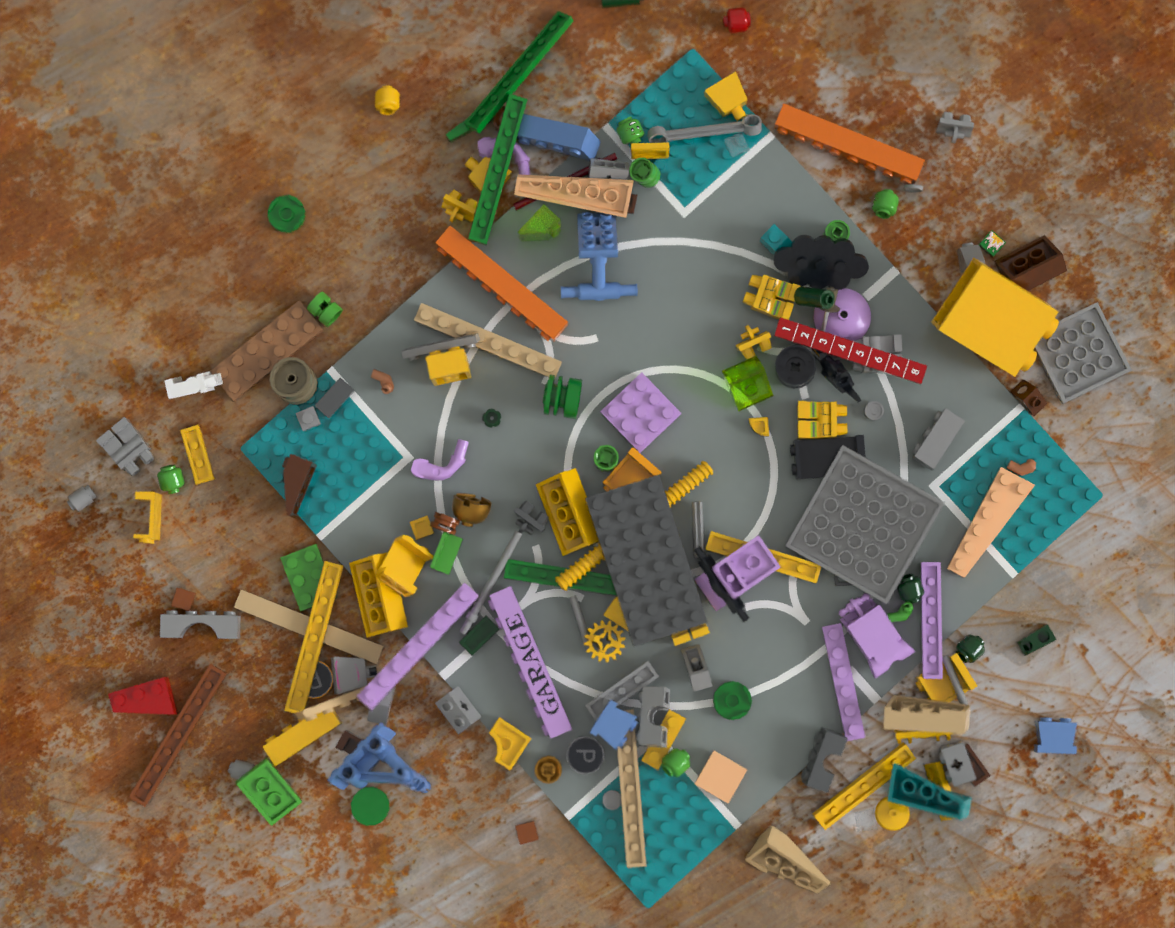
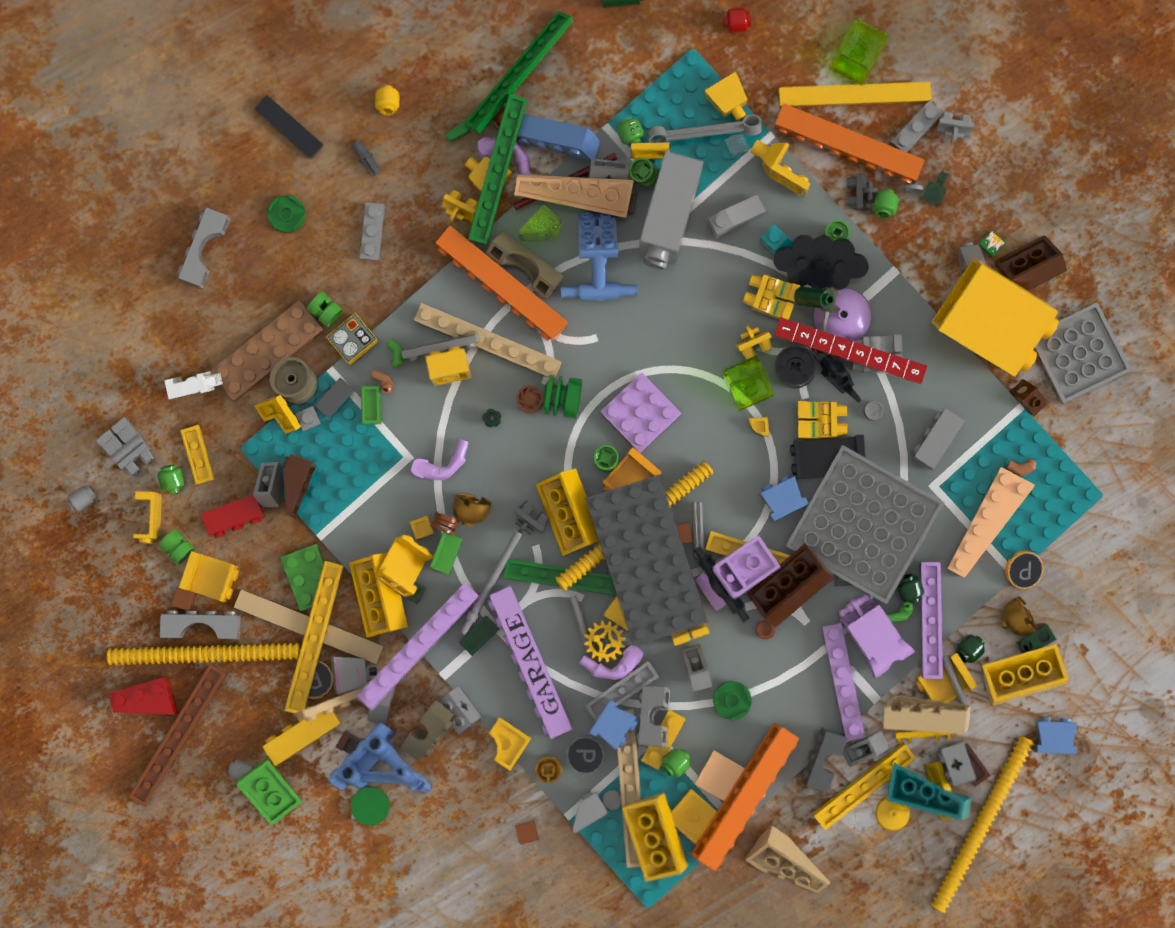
none -> yellow piece [107,643,300,665]
none -> bright green wheel [158,529,195,565]
none -> light grey arch [178,207,230,289]
none -> yellow panel [179,551,239,603]
none -> red brick [201,495,265,539]
none -> light grey slope [253,462,284,508]
none -> black tile [254,95,324,159]
none -> yellow plate [254,395,301,434]
none -> tile [326,313,379,365]
none -> dark grey axle [351,140,380,176]
none -> light grey plate [360,202,385,261]
none -> bright green tile [361,386,381,425]
none -> bright green arm [386,339,405,368]
none -> dark tan arch [400,700,454,761]
none -> clear green tile [401,582,426,605]
none -> dark tan arch [485,231,564,299]
none -> dark orange wheel [516,385,543,413]
none -> light grey slope [573,791,608,833]
none -> lavender piece [579,645,643,680]
none -> yellow slope [622,793,688,882]
none -> light grey brick [639,151,703,270]
none -> yellow tile [671,789,717,844]
none -> dark orange tile [676,523,693,544]
none -> orange brick [691,722,799,871]
none -> light grey slope [707,195,766,239]
none -> reddish brown slope [747,543,834,628]
none -> yellow plate [750,139,811,198]
none -> dark orange tile [756,620,775,639]
none -> medium blue hips [759,475,809,522]
none -> yellow tile [779,82,931,107]
none -> clear neon green slope [829,18,890,86]
none -> light grey slope [843,731,890,767]
none -> dark grey hips [847,173,878,211]
none -> light grey plate [890,101,943,152]
none -> clear green plate [921,171,948,207]
none -> yellow piece [930,736,1035,913]
none -> yellow slope [982,644,1069,706]
none -> pearl gold cylinder [1001,596,1036,636]
none -> black tile [1005,550,1044,589]

